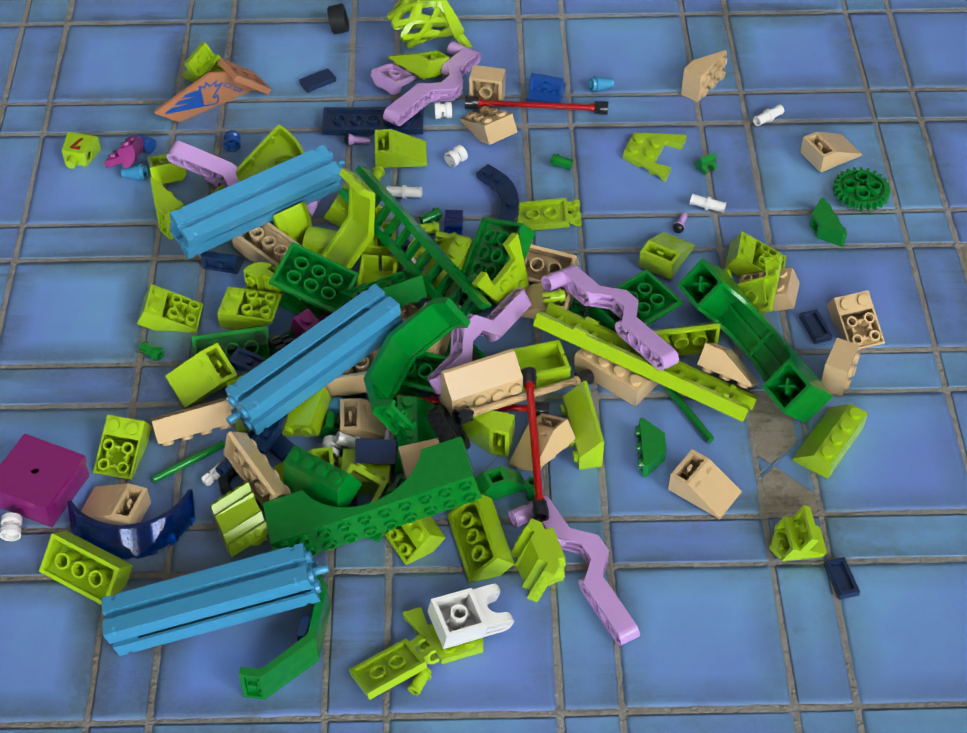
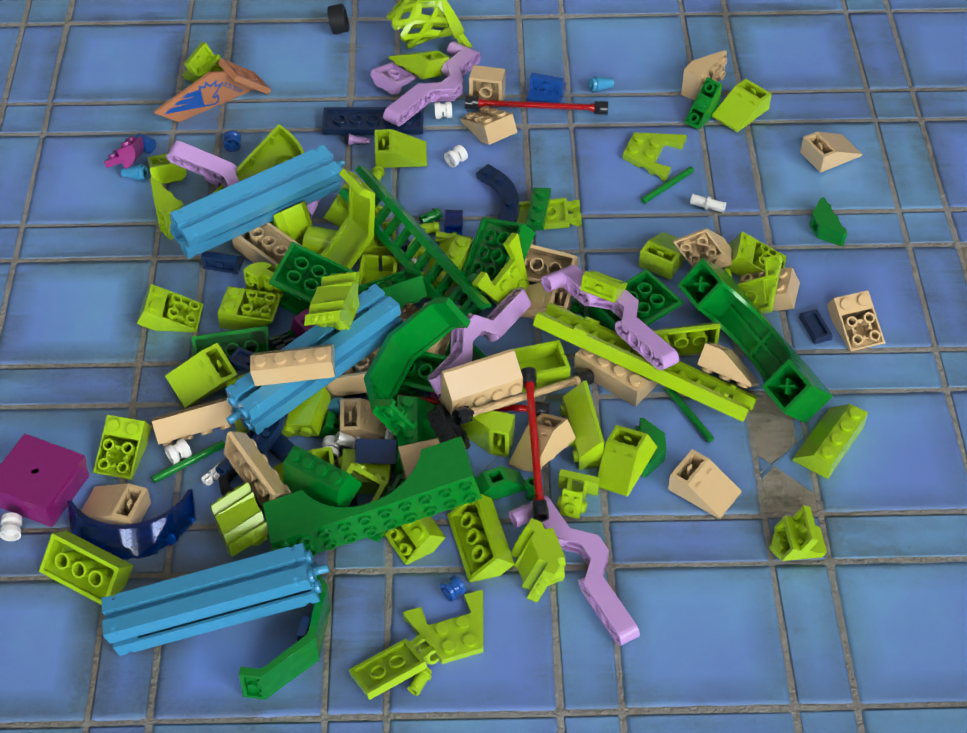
lime torso [62,132,101,169] -> none
green pin [139,341,164,361] -> none
dark blue tile [299,68,336,93] -> none
white pin [386,185,423,199] -> none
white brick [428,584,514,649] -> none
lime pin [542,288,566,304] -> none
green pin [550,153,573,170] -> none
piece [673,212,687,233] -> none
green tile [694,153,717,175] -> none
white pin [753,104,784,126] -> none
tan brick [821,338,861,397] -> none
dark blue tile [824,557,860,600] -> none
green gear [833,167,891,212] -> none
none -> white wheel [164,438,192,465]
none -> tan slope [250,344,335,386]
none -> lime slope [304,272,360,330]
none -> blue wheel [440,575,466,602]
none -> green plate [526,187,551,230]
none -> lime tile [557,469,600,519]
none -> lime tile [580,270,627,303]
none -> lime slope [597,425,657,497]
none -> green bar [641,166,694,204]
none -> tan slope [673,228,732,268]
none -> green slope [684,77,722,130]
none -> lime slope [712,79,772,132]

